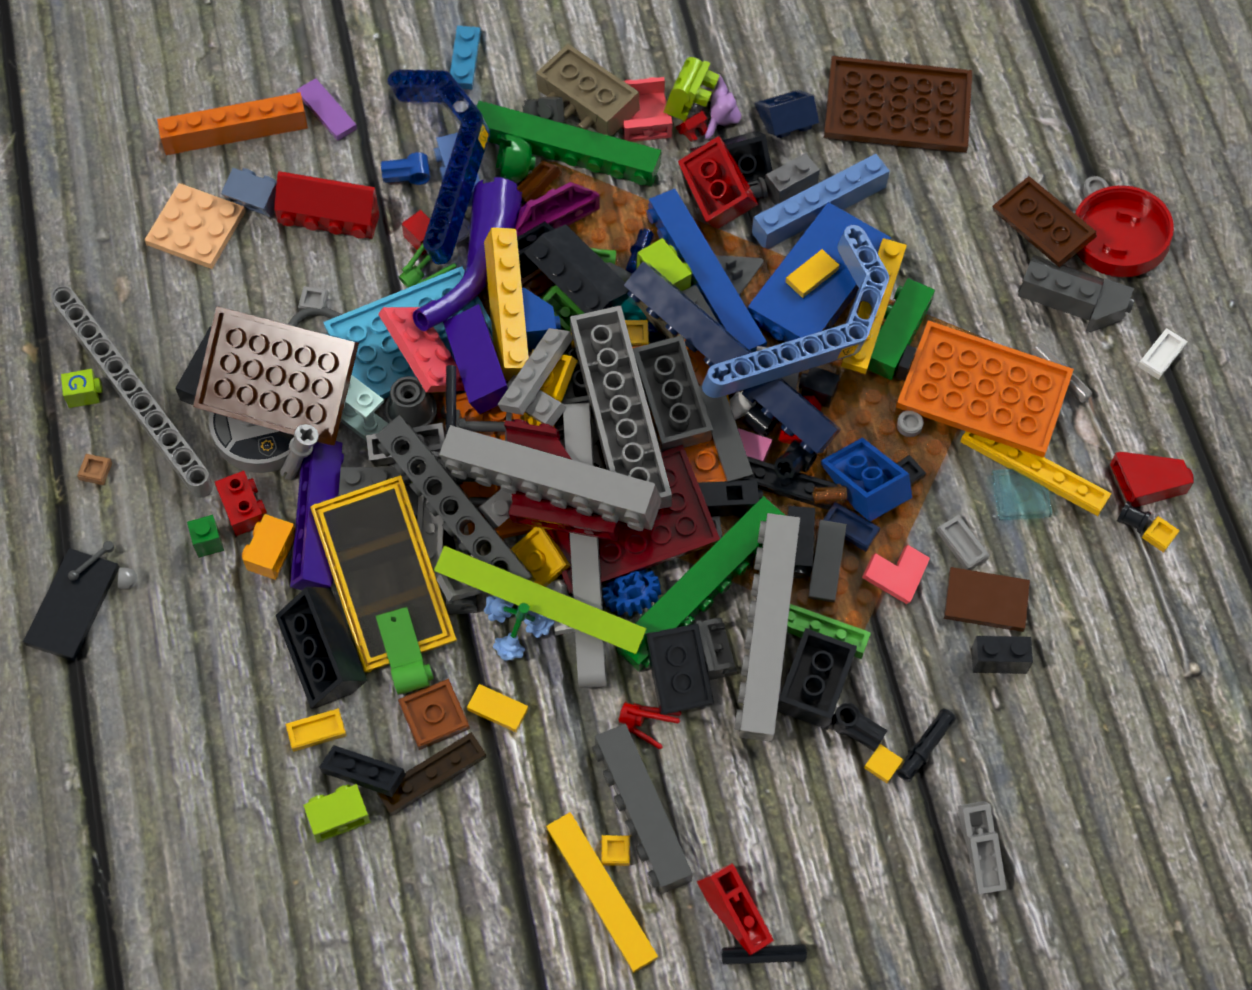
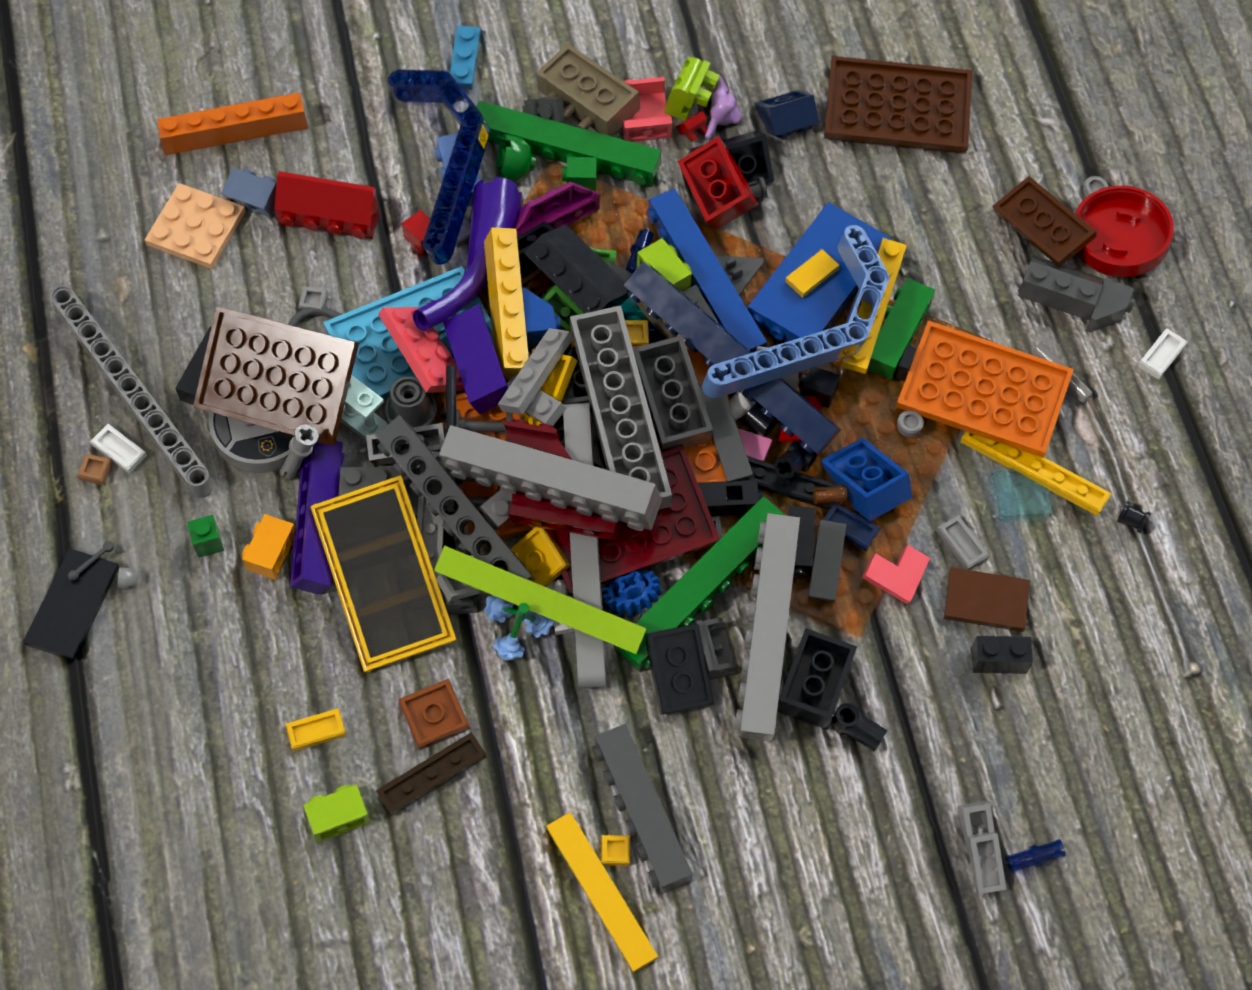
lime brick [61,369,103,408] -> none
red brick [215,471,267,536] -> none
black slope [275,587,368,709] -> none
medium lavender tile [296,78,357,141] -> none
black plate [319,745,406,797] -> none
bright green door [376,607,434,695] -> none
blue piece [381,152,430,185] -> none
bright green plant [399,240,457,288] -> none
yellow tile [467,684,528,732] -> none
reddish brown tile [517,161,561,204] -> none
red plant [619,702,682,749] -> none
red slope [696,863,774,955] -> none
black axle [721,944,807,964] -> none
medium blue brick [752,154,890,250] -> none
flat silver brick [765,153,820,205] -> none
bright green plate [787,604,871,659] -> none
yellow tile [864,744,903,784] -> none
black tile [896,455,926,487] -> none
black pin [896,708,956,782] -> none
red slope [1110,452,1194,508] -> none
yellow tile [1141,516,1180,553] -> none
none -> white tile [90,424,147,474]
none -> green brick [562,157,597,191]
none -> clear blue pin [1005,839,1066,873]

